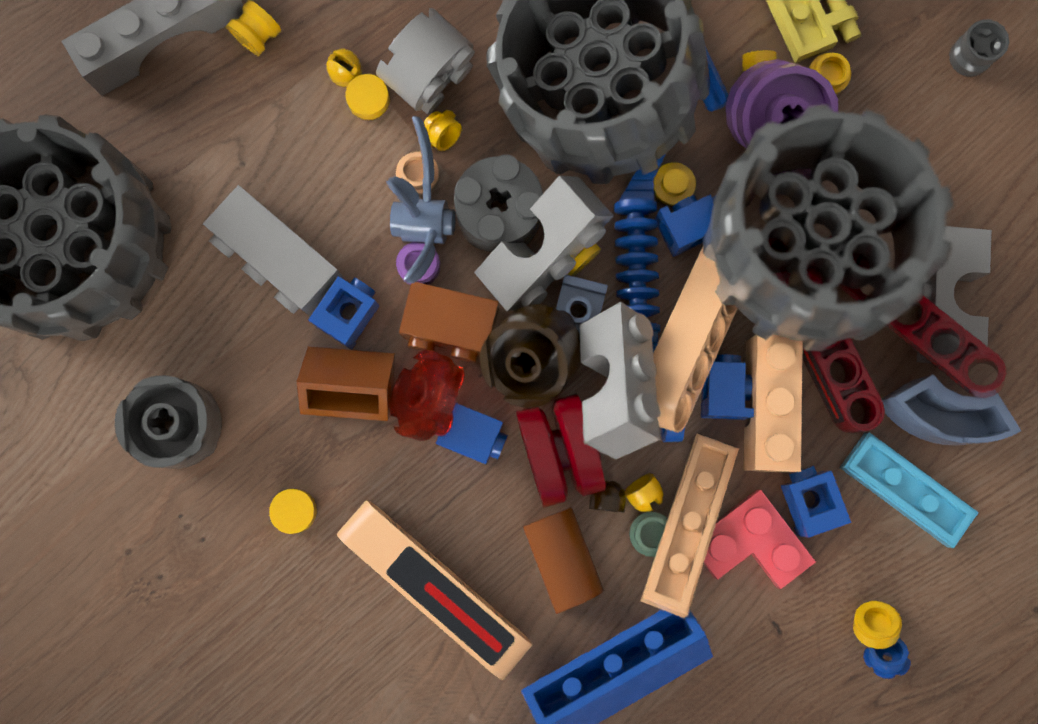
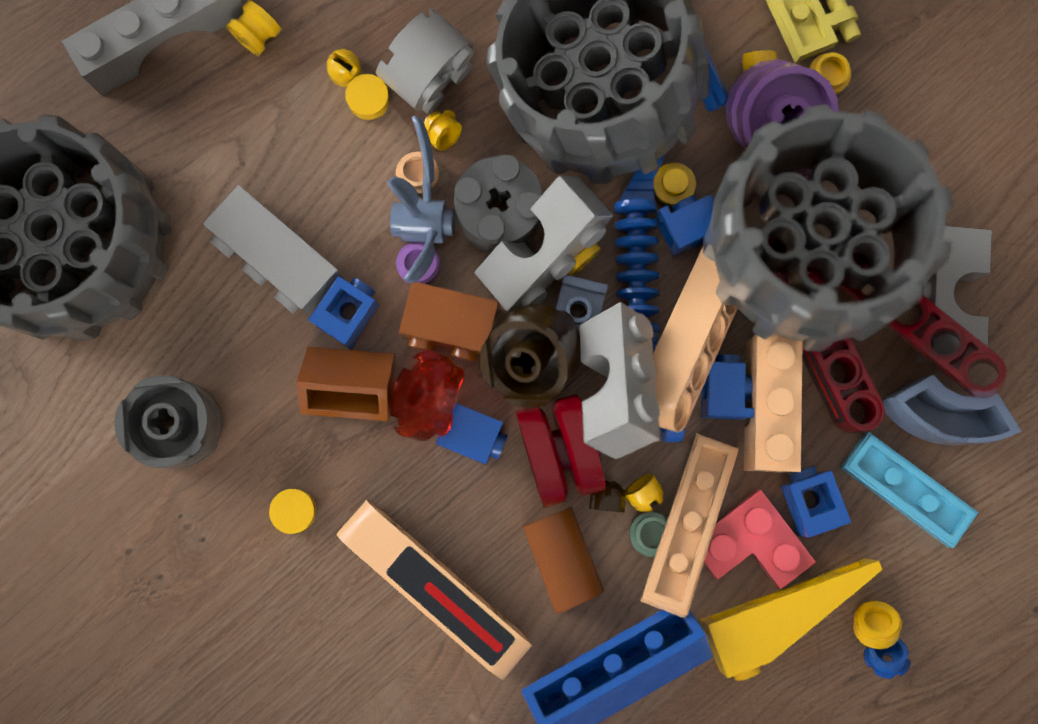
dark grey wheel [949,19,1009,77] -> none
none -> yellow slope [700,558,883,681]

